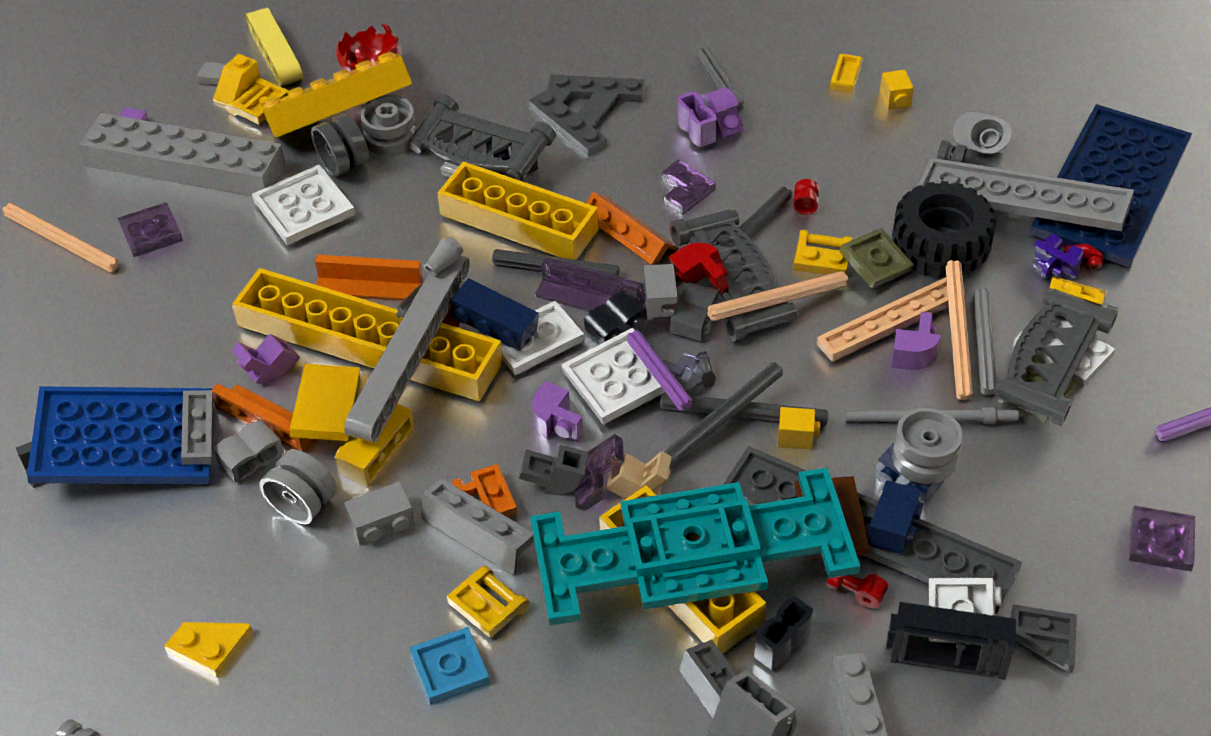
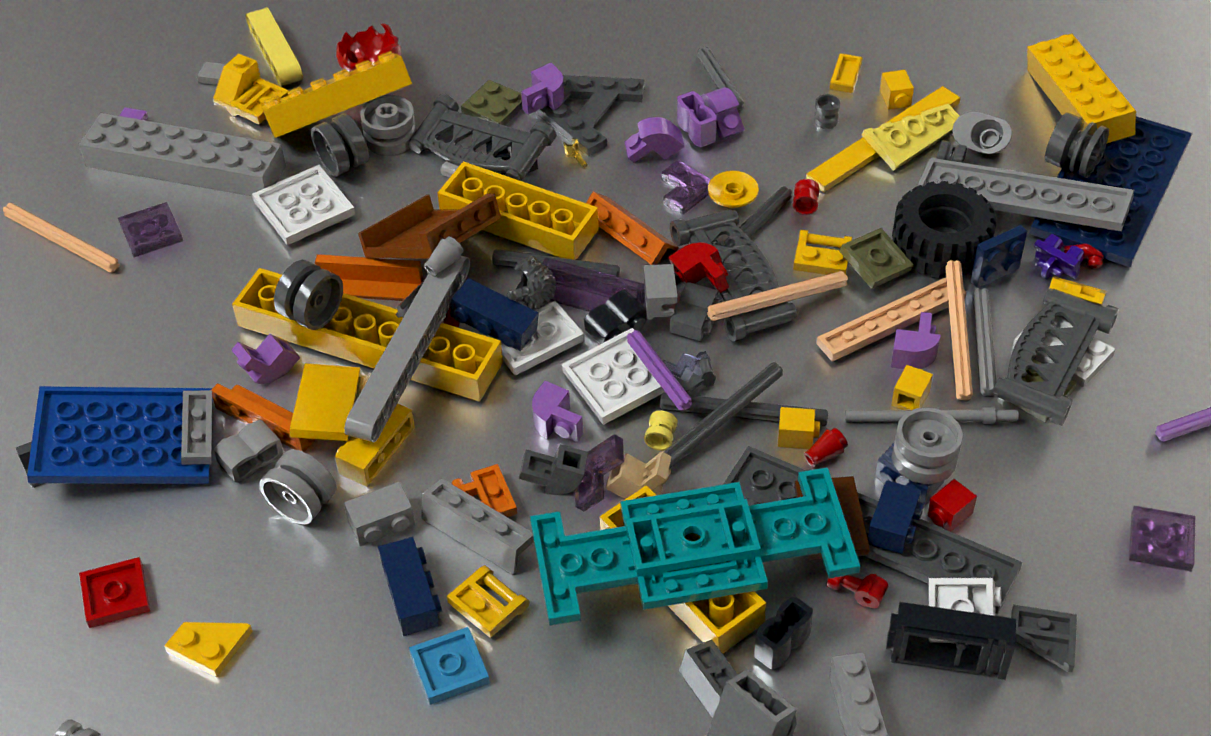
none -> red tile [79,557,151,628]
none -> dark grey wheel [274,259,343,330]
none -> dark orange panel [358,194,501,259]
none -> dark blue brick [378,537,442,636]
none -> olive plate [461,80,523,126]
none -> dark grey hair [506,256,557,309]
none -> medium lavender brick [521,63,564,115]
none -> clear yellow hand [563,138,588,169]
none -> medium lavender brick [625,117,684,163]
none -> light yellow wheel [644,410,678,451]
none -> yellow dish [708,171,759,208]
none -> red cone [804,428,848,467]
none -> yellow tile [806,86,961,193]
none -> dark grey wheel [814,94,840,129]
none -> light yellow wing [861,104,960,171]
none -> yellow brick [891,365,933,410]
none -> red brick [927,479,977,532]
none -> dark blue plate [971,225,1028,288]
none -> yellow brick [1027,33,1136,143]
none -> dark grey wheel [1045,112,1109,178]

